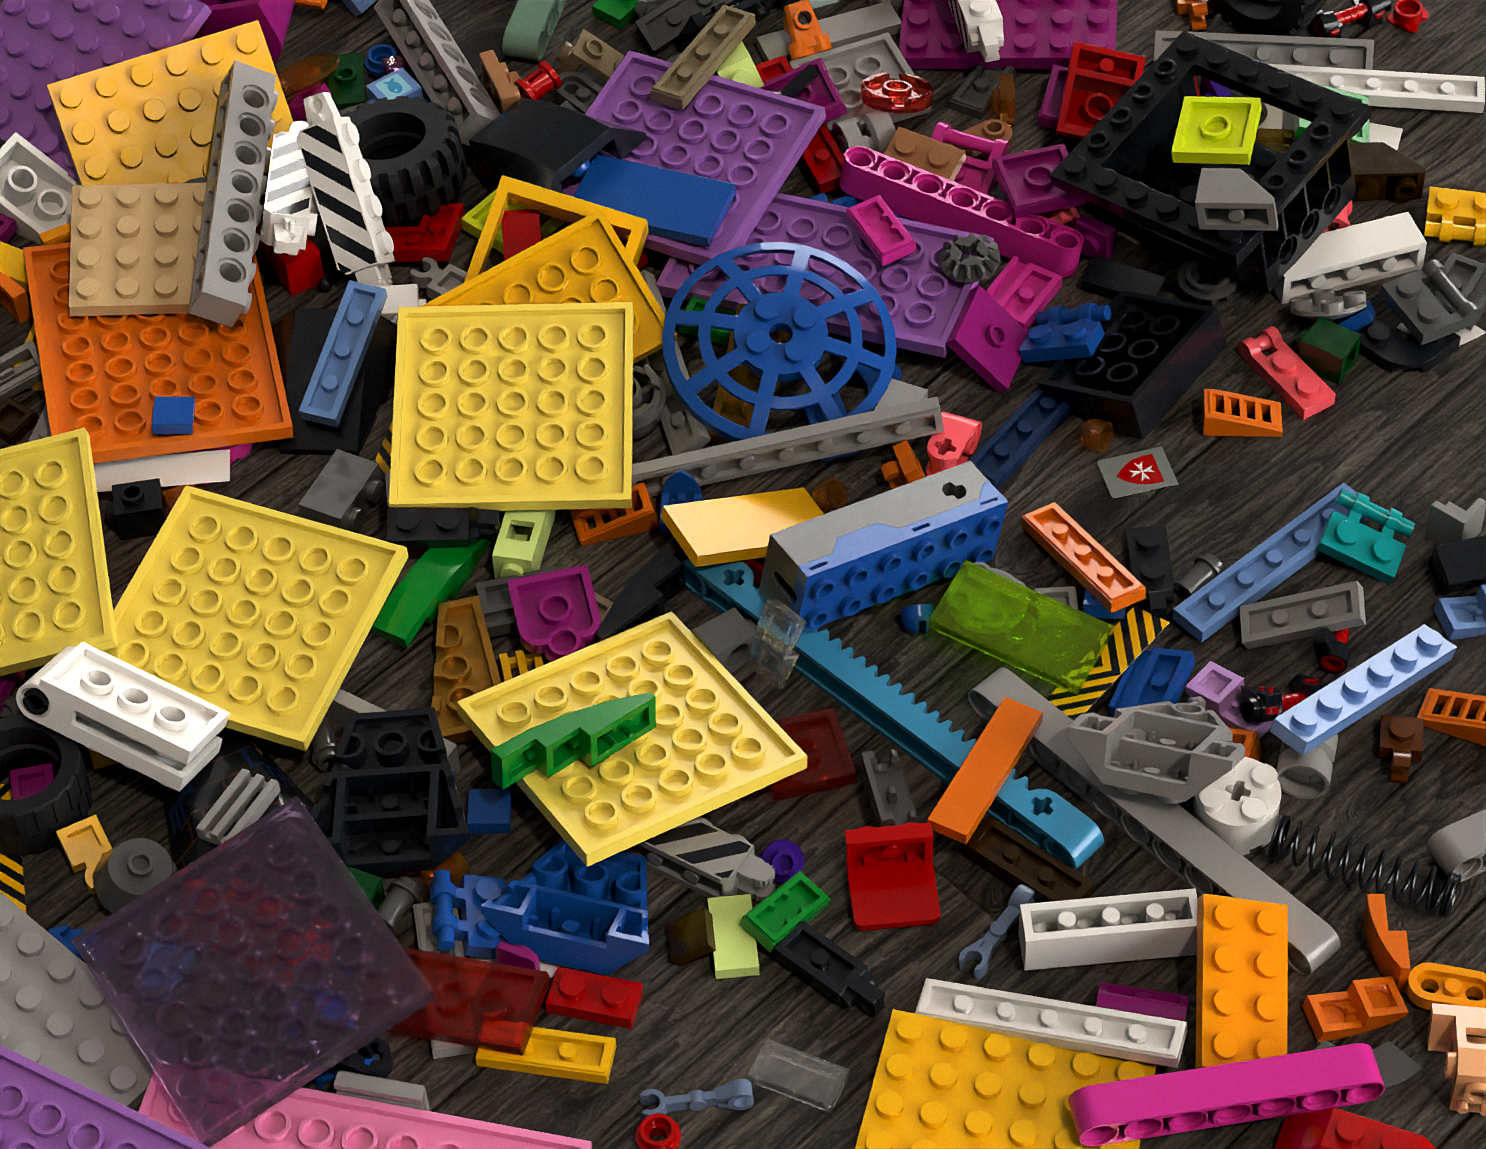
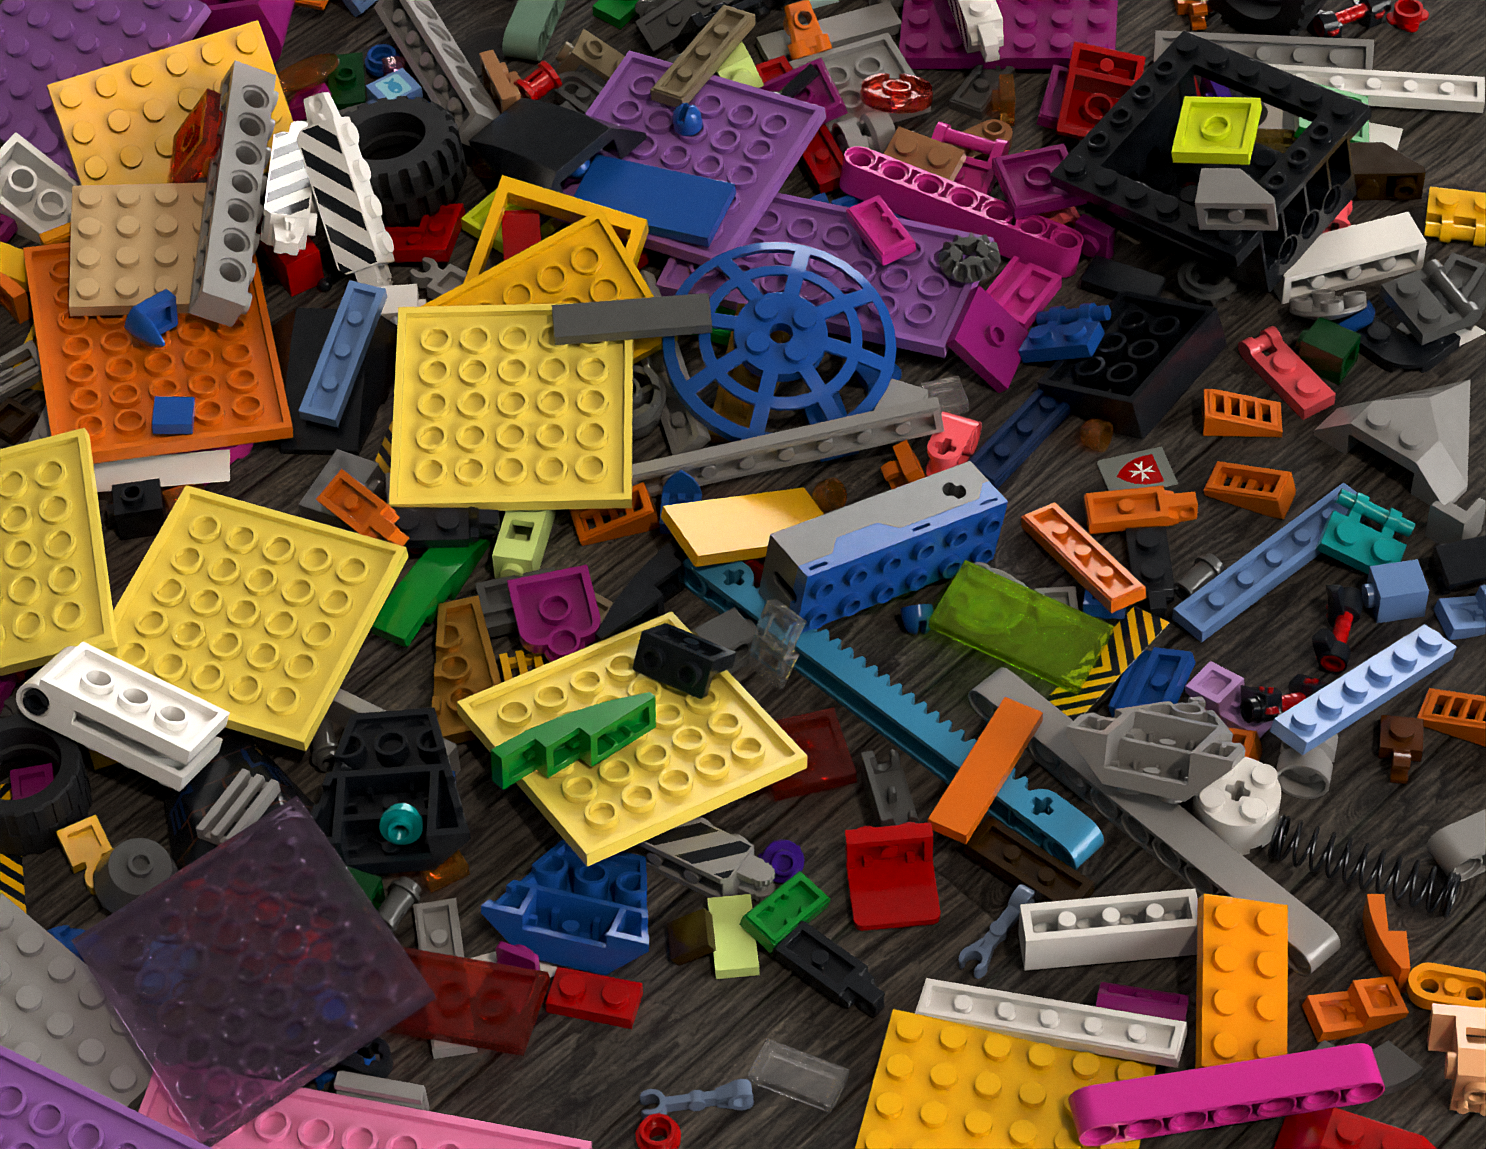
blue plate [429,869,509,959] -> none
blue tile [467,789,513,834] -> none
yellow tile [475,1020,616,1084] -> none
light grey plate [1239,581,1366,650] -> none
none -> blue plate [124,289,178,348]
none -> clear red plate [169,88,223,183]
none -> orange hinge [316,469,410,546]
none -> teal plate [379,803,423,845]
none -> dark grey tile [552,293,712,345]
none -> black bracket [633,623,737,699]
none -> blue hinge [672,103,703,136]
none -> clear tile [921,375,969,415]
none -> orange hinge [1084,485,1198,534]
none -> orange slope [1203,461,1296,519]
none -> light grey wedge [1314,379,1471,506]
none -> medium blue brick [1362,559,1429,623]

